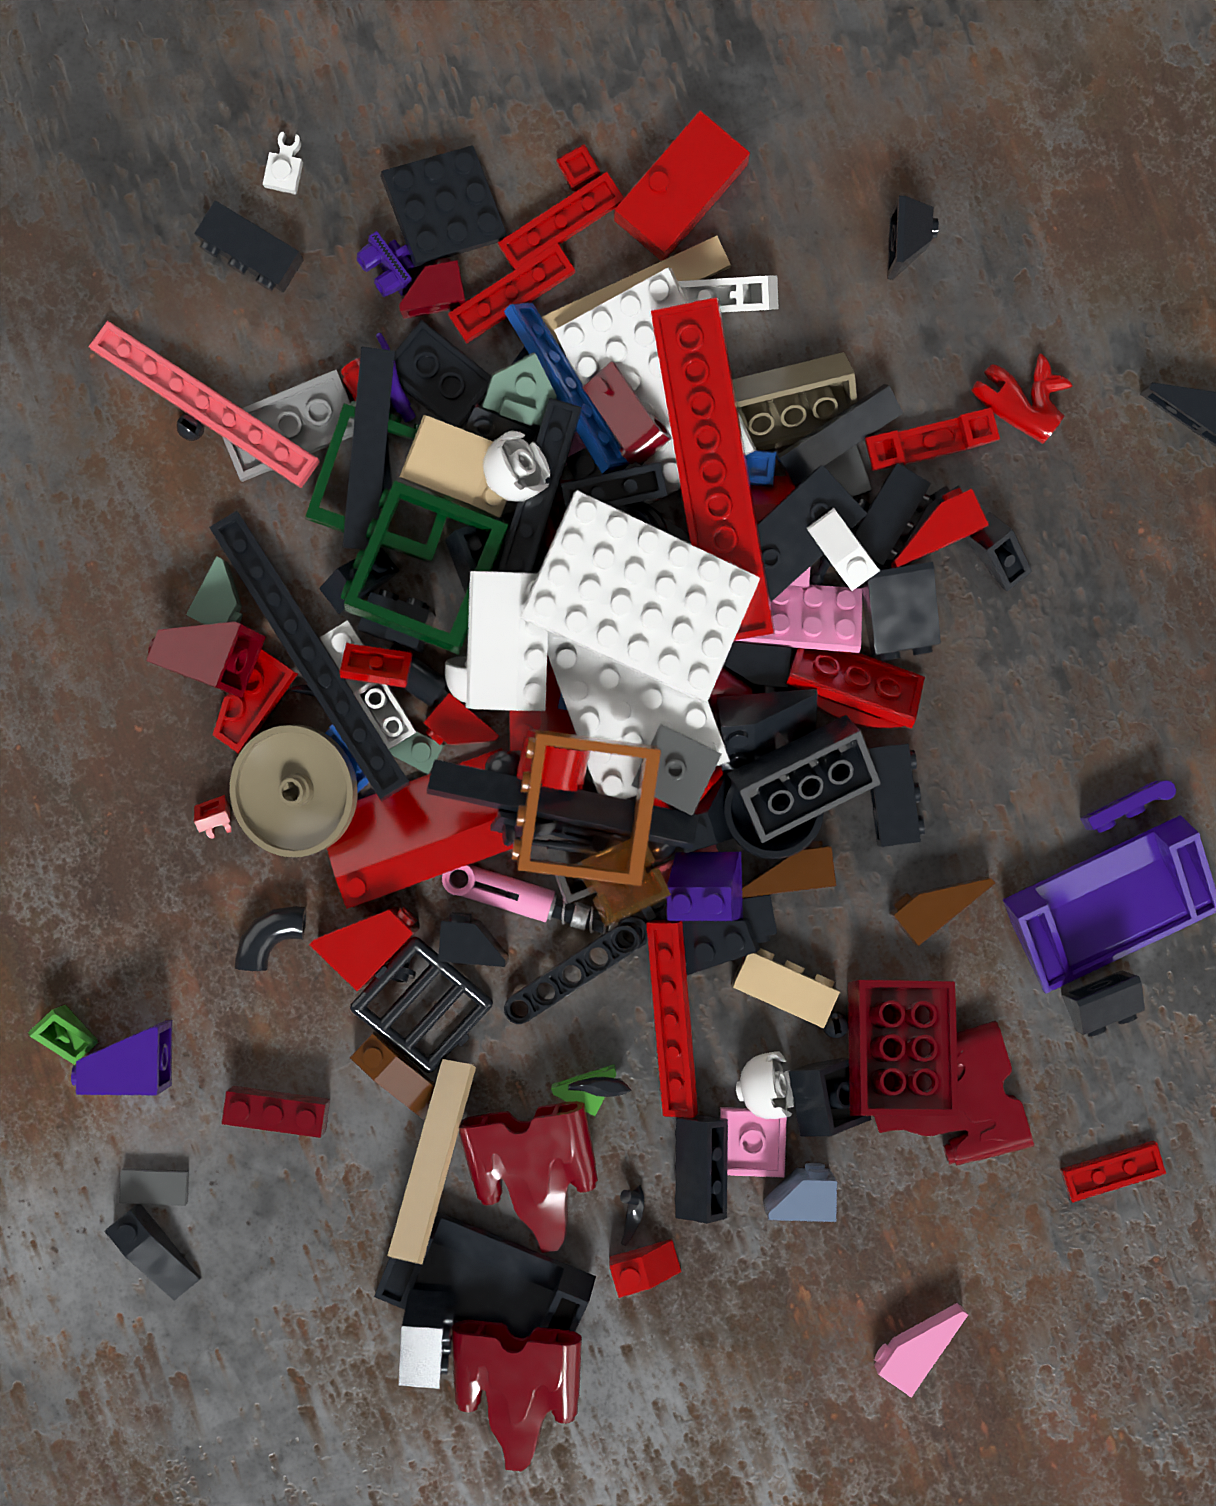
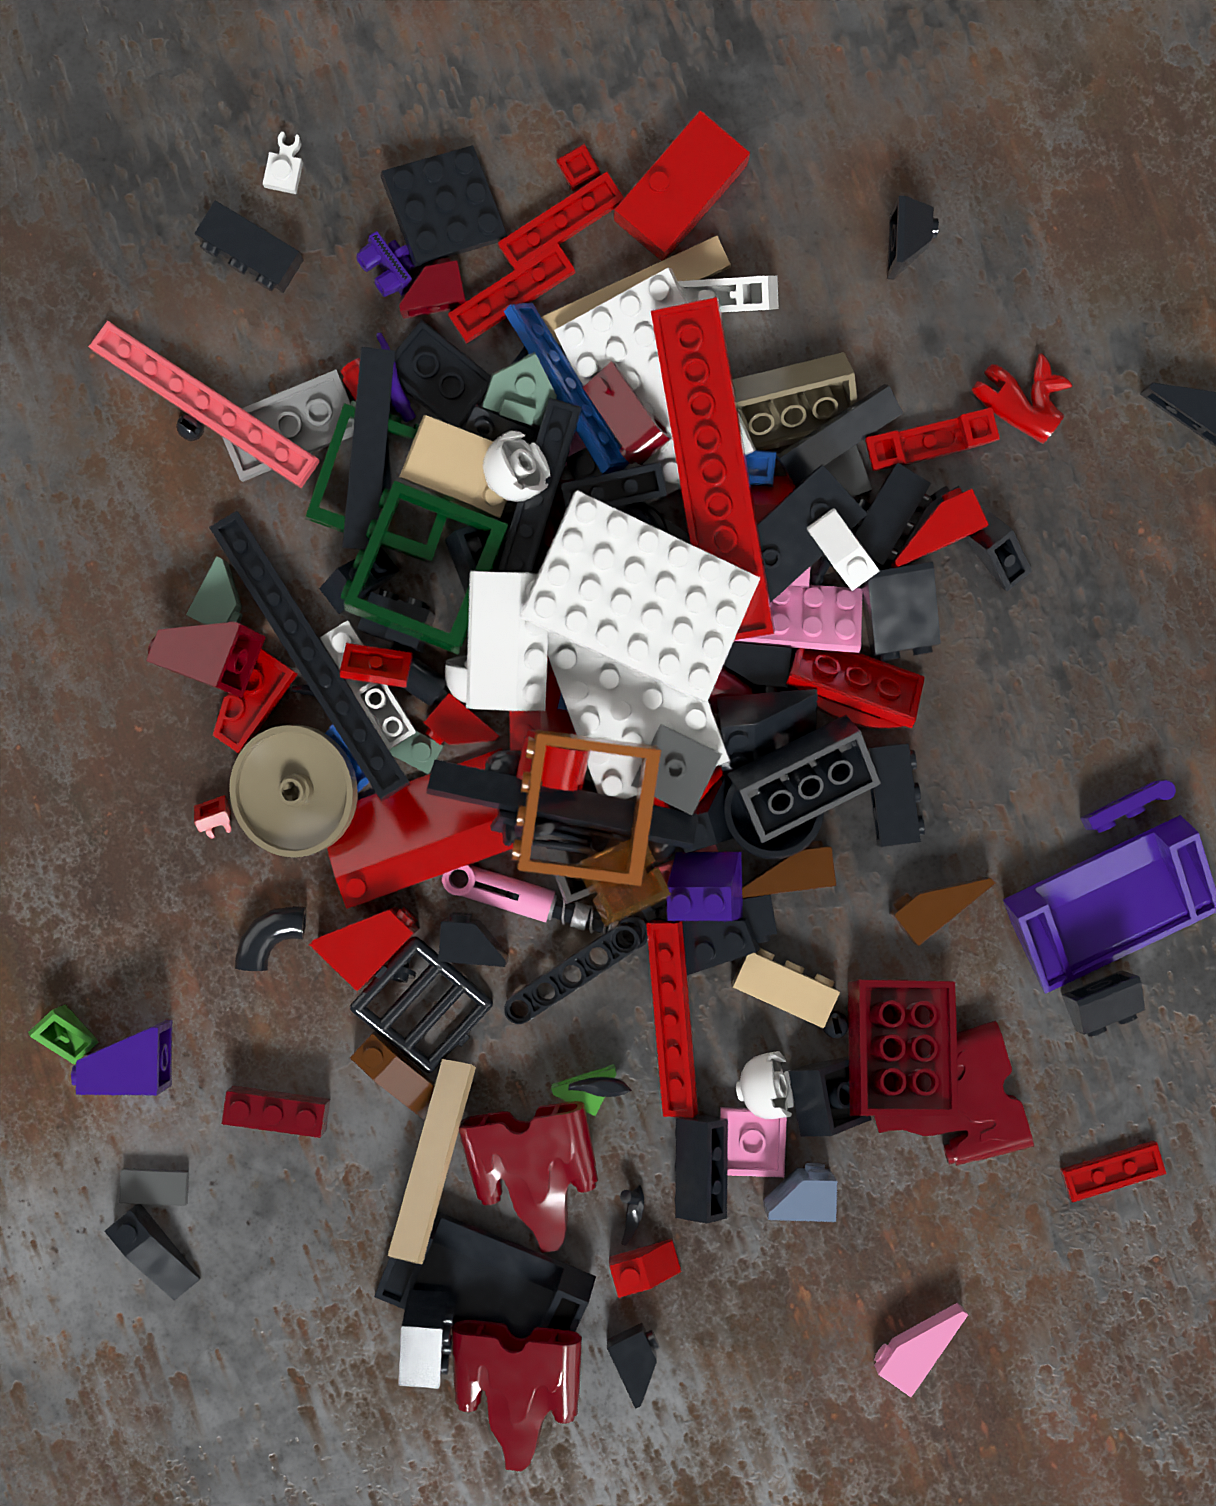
none -> black slope [607,1323,660,1409]

